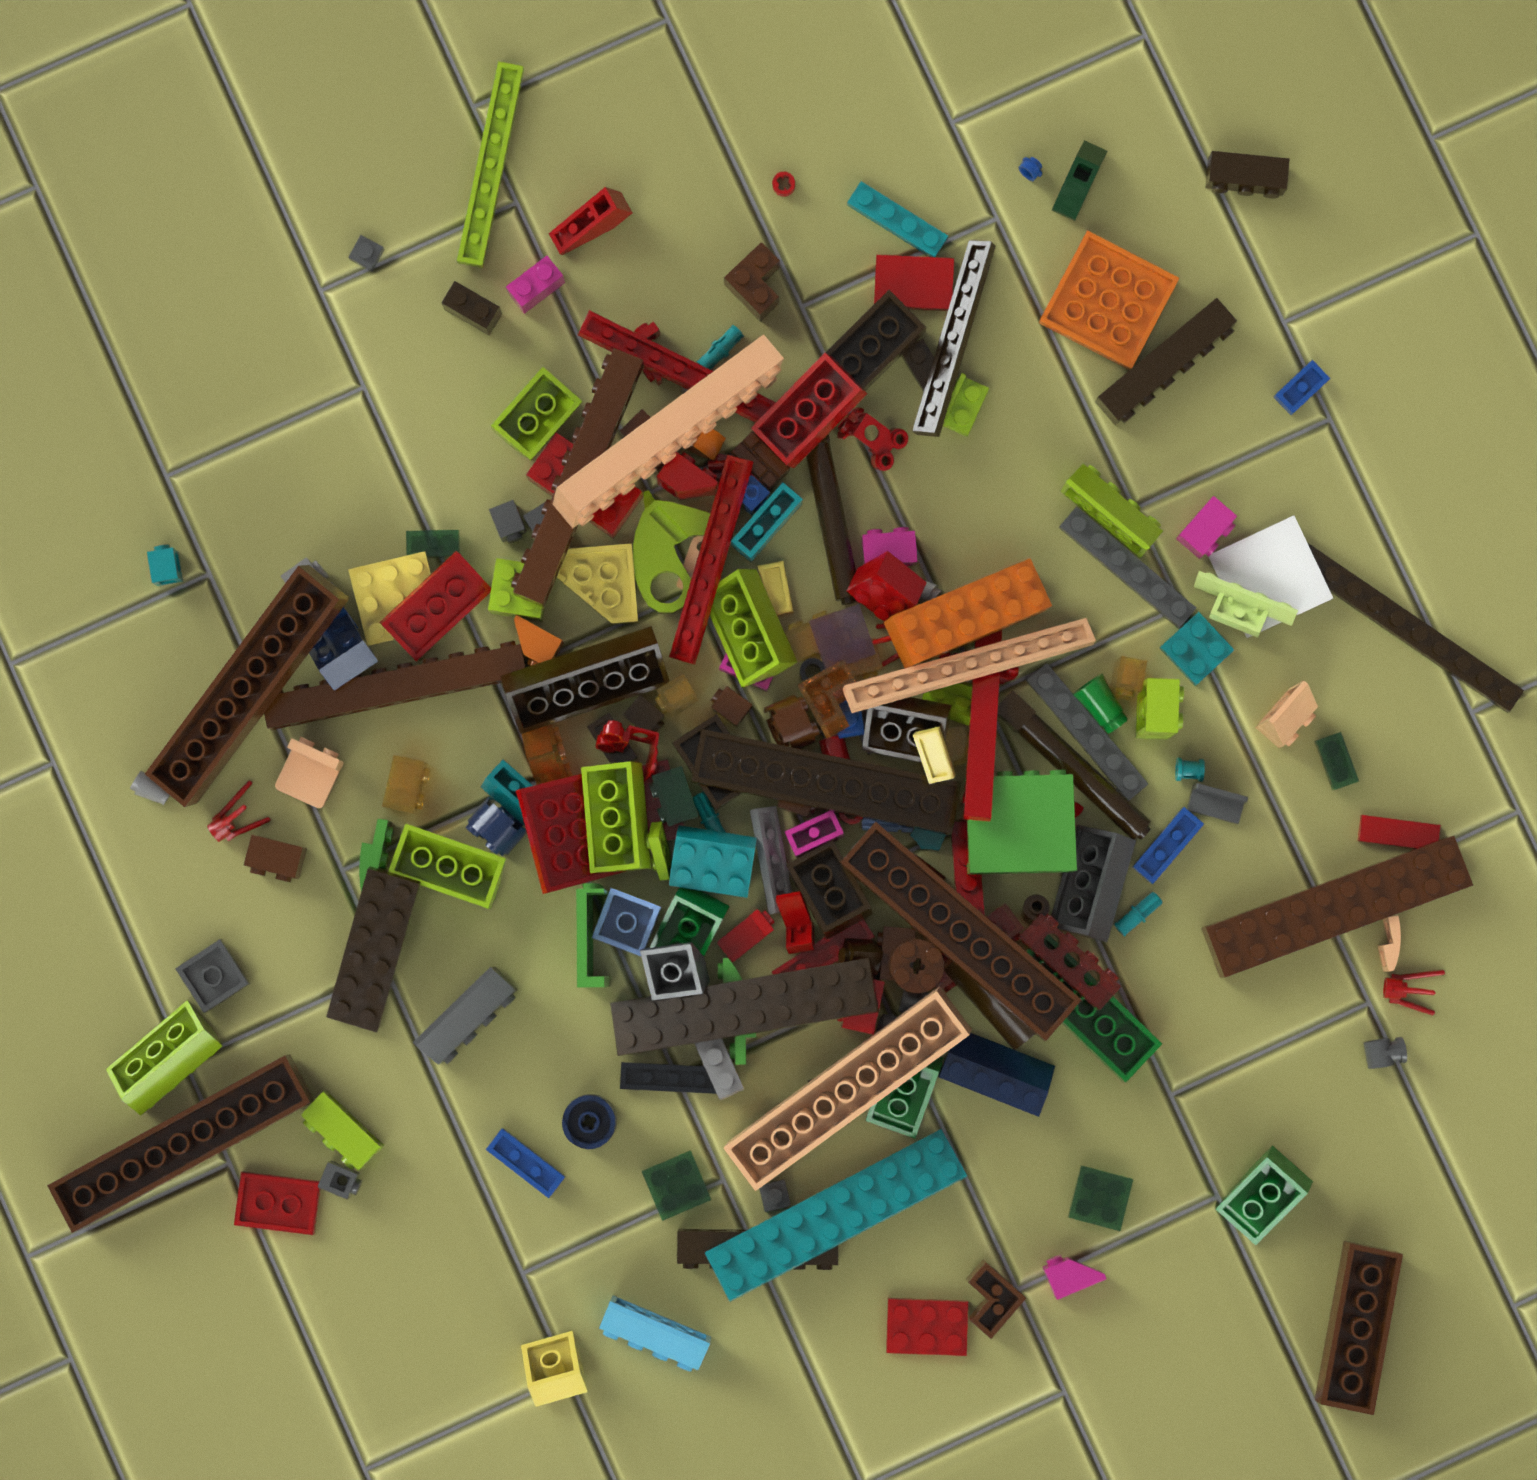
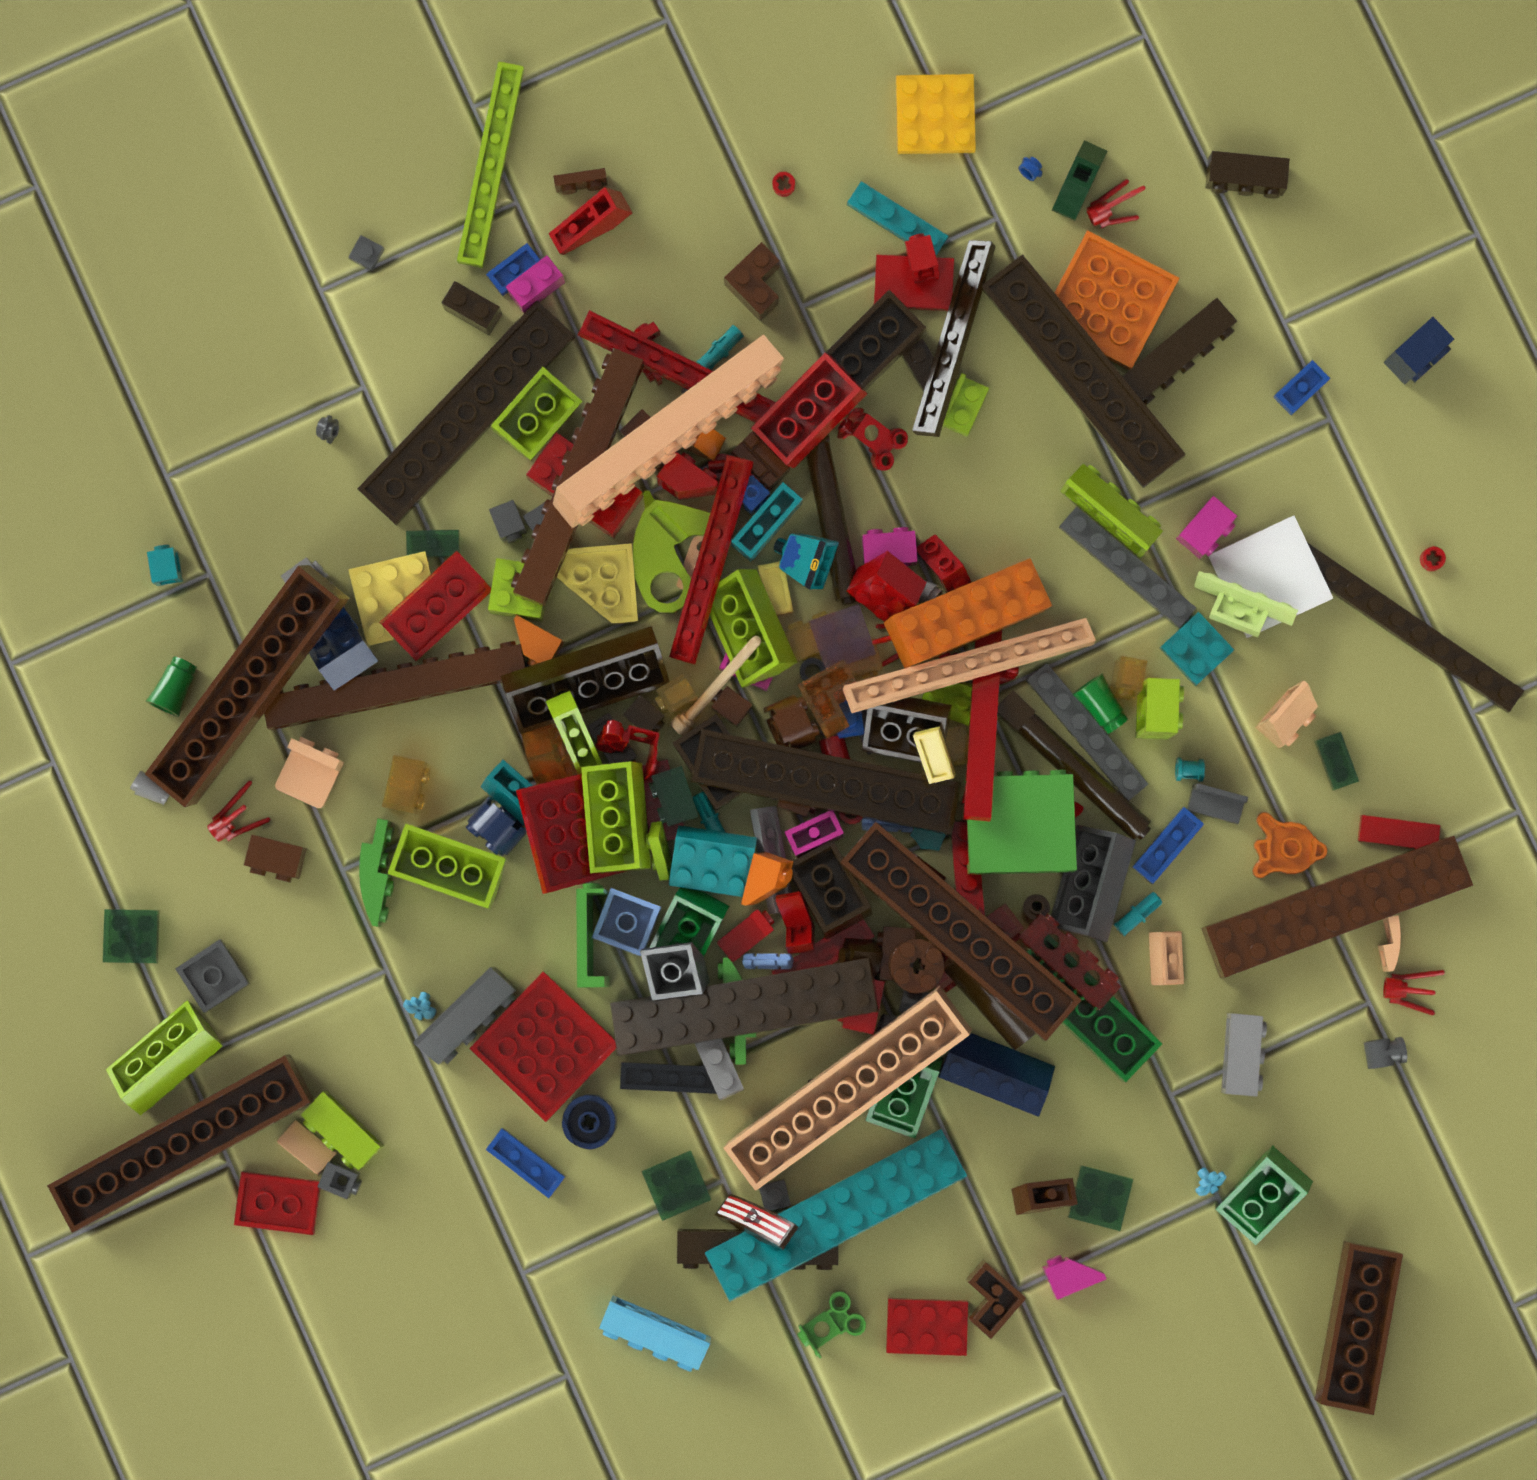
dark brown plate [326,866,421,1032] -> none
light yellow slope [521,1331,588,1407] -> none
none -> clear green plate [103,909,160,963]
none -> green plant [146,656,197,717]
none -> light nougat slope [277,1120,337,1175]
none -> dark grey plate [316,415,339,444]
none -> dark brown plate [357,301,575,526]
none -> medium azure plant [403,992,437,1020]
none -> red plate [469,971,616,1122]
none -> blue plate [486,243,540,297]
none -> lime brick [546,691,603,774]
none -> reddish brown plate [553,168,608,195]
none -> tan piece [671,636,761,736]
none -> slope [715,1193,799,1249]
none -> orange slope [741,852,793,906]
none -> light blue axle [742,953,794,969]
none -> teal torso [773,533,839,590]
none -> bright green piece [797,1291,866,1358]
none -> yellow plate [896,74,976,154]
none -> red brick [905,233,940,284]
none -> red bracket [916,535,971,593]
none -> dark brown plate [982,254,1186,488]
none -> reddish brown slope [1011,1178,1078,1215]
none -> red plant [1086,179,1146,229]
none -> light nougat slope [1149,931,1184,985]
none -> medium azure plant [1195,1168,1227,1196]
none -> light grey brick [1221,1013,1267,1097]
none -> orange tile [1252,812,1327,878]
none -> dark blue brick [1383,316,1454,385]
none -> red bush [1420,546,1446,571]

